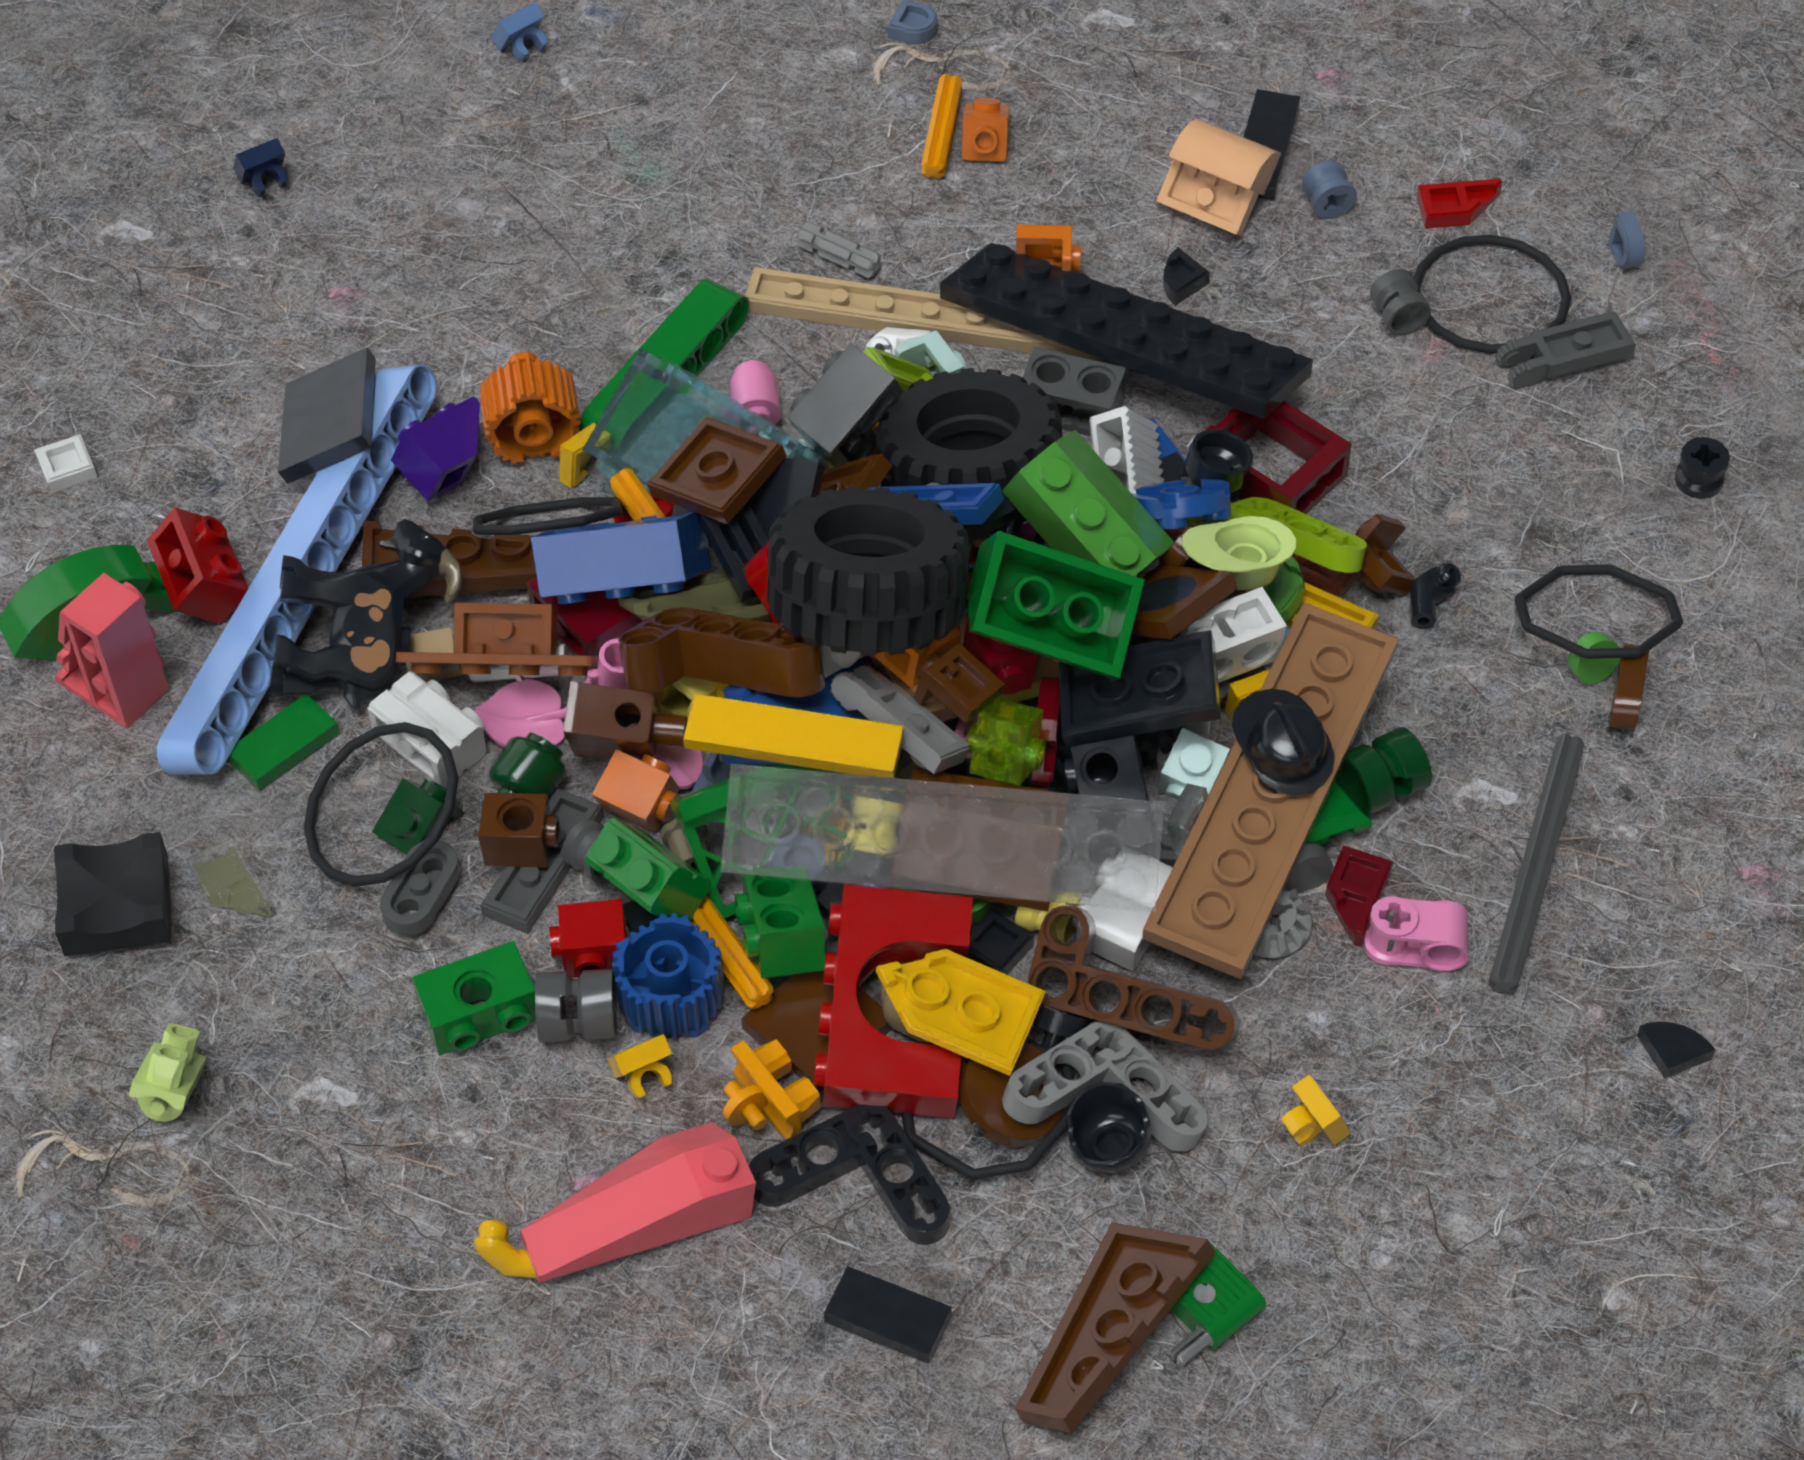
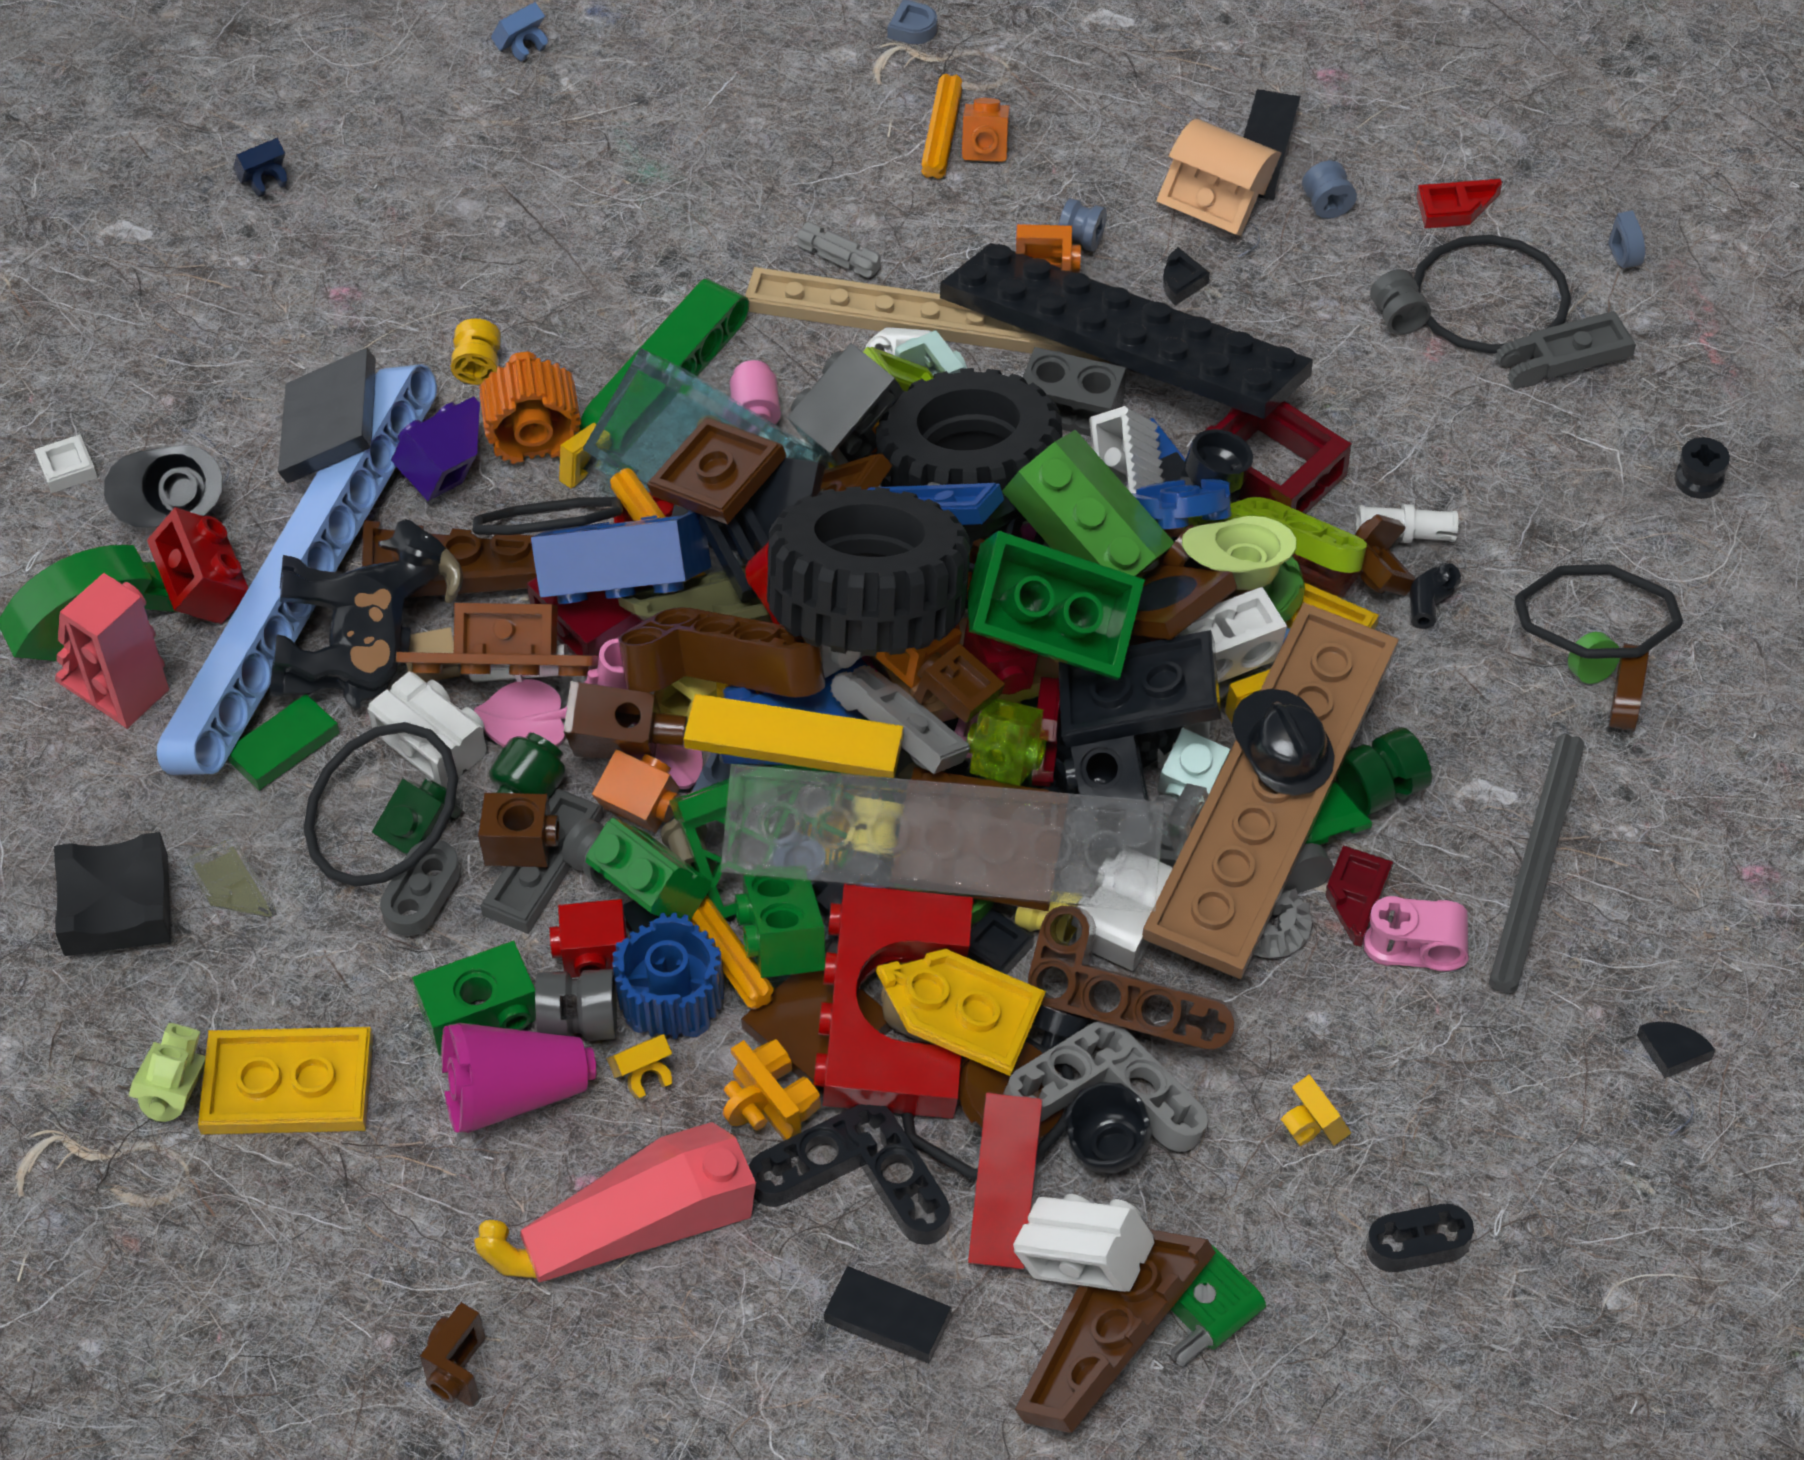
none -> black piece [104,445,223,528]
none -> yellow tile [198,1027,373,1135]
none -> reddish brown bracket [420,1302,486,1407]
none -> dark pink cone [441,1023,596,1133]
none -> yellow wheel [450,319,501,385]
none -> red tile [968,1093,1043,1269]
none -> white brick [1013,1194,1154,1292]
none -> sand blue wheel [1058,198,1107,252]
none -> white pin [1355,504,1458,543]
none -> black beam [1366,1204,1474,1272]

